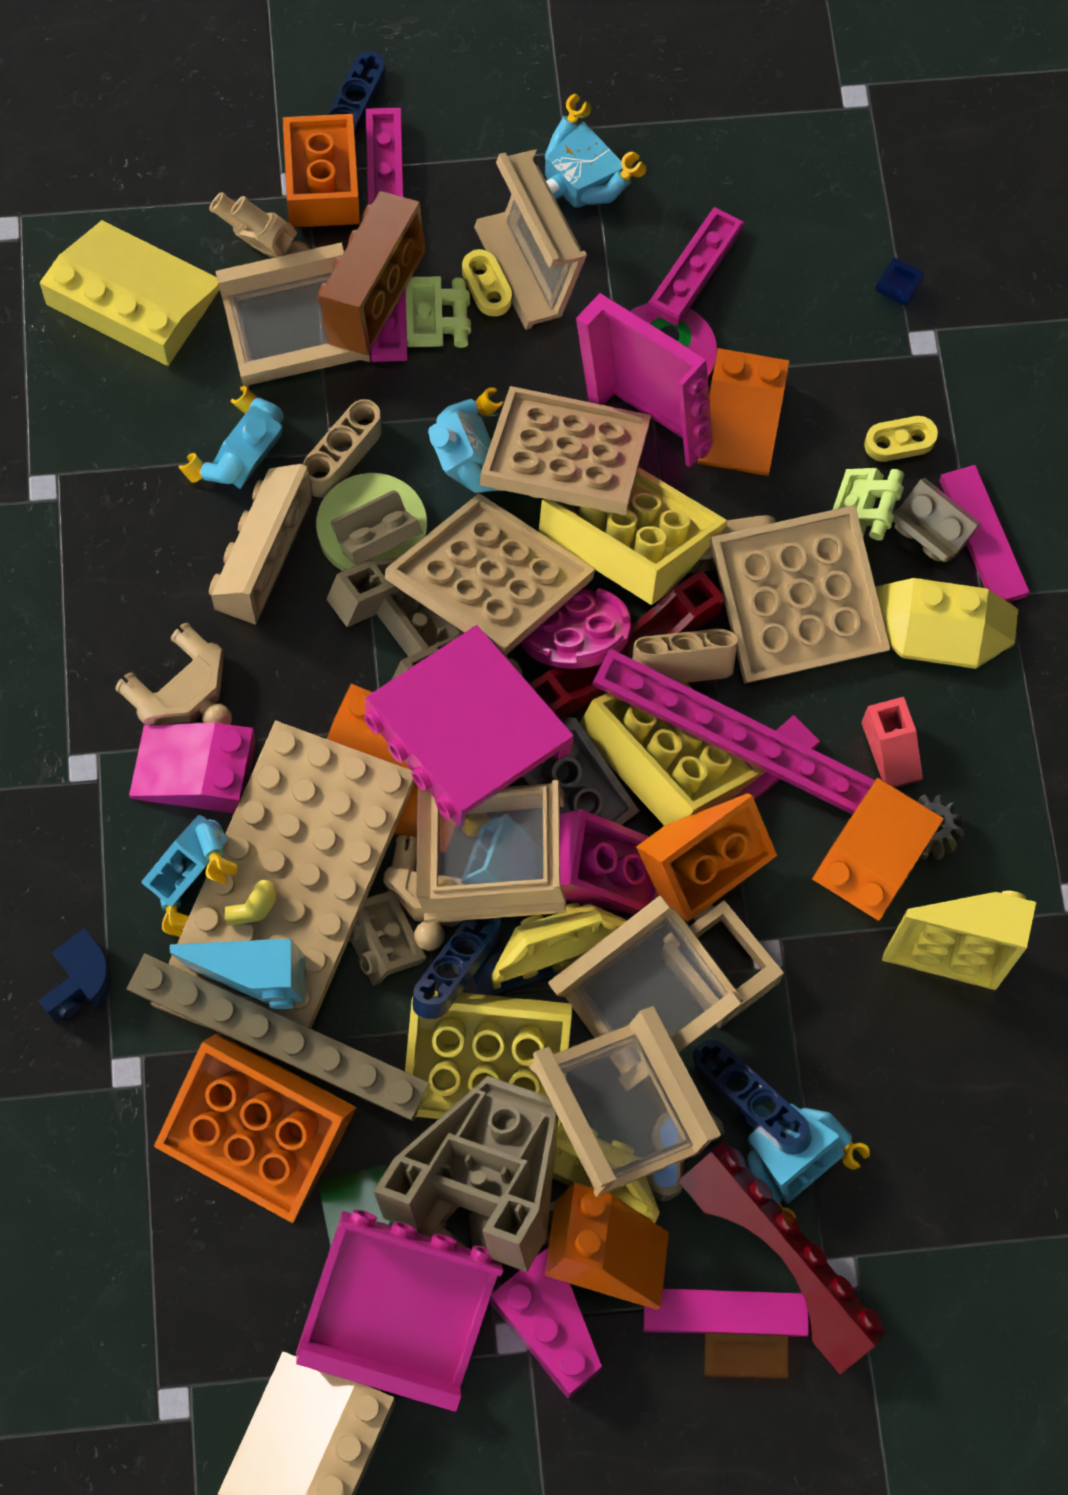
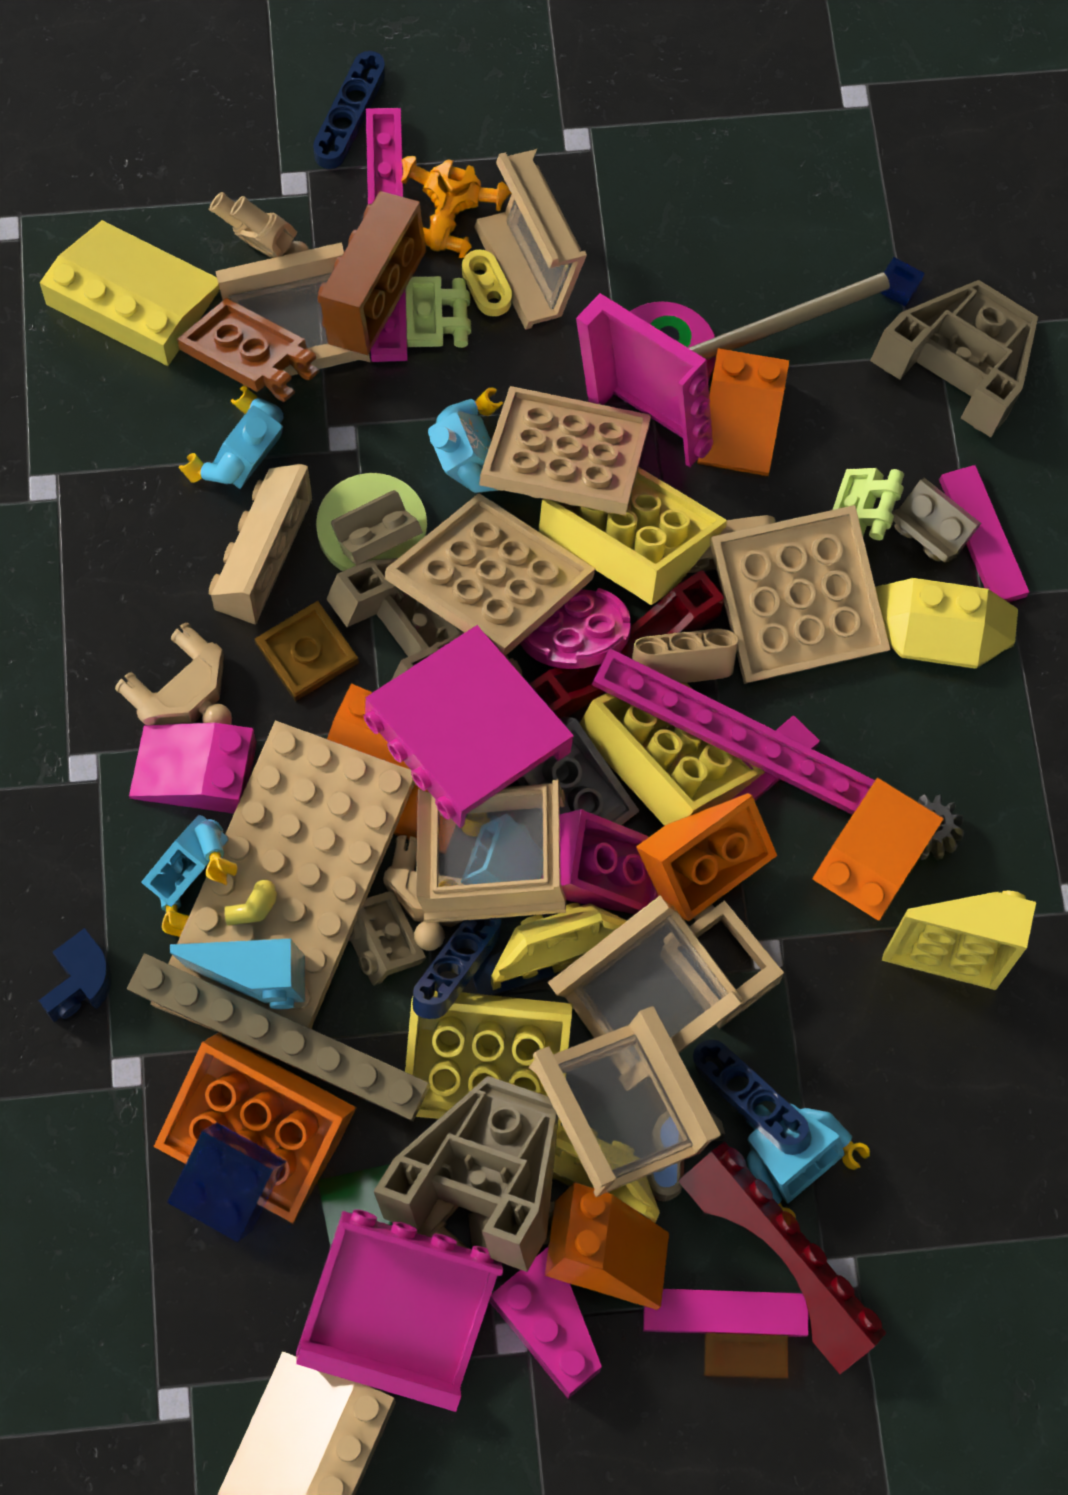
orange slope [283,114,360,228] -> none
tan beam [303,399,382,498] -> none
medium azure torso [545,94,647,208] -> none
dark pink tile [646,207,745,327] -> none
coral slope [861,697,923,788] -> none
light yellow plate [864,416,938,462] -> none
none -> clear blue brick [167,1122,287,1242]
none -> dark orange tile [177,298,320,402]
none -> pearl gold tile [255,601,359,702]
none -> light orange piece [401,156,511,258]
none -> dark tan piece [689,272,890,360]
none -> dark tan wedge [870,280,1038,437]

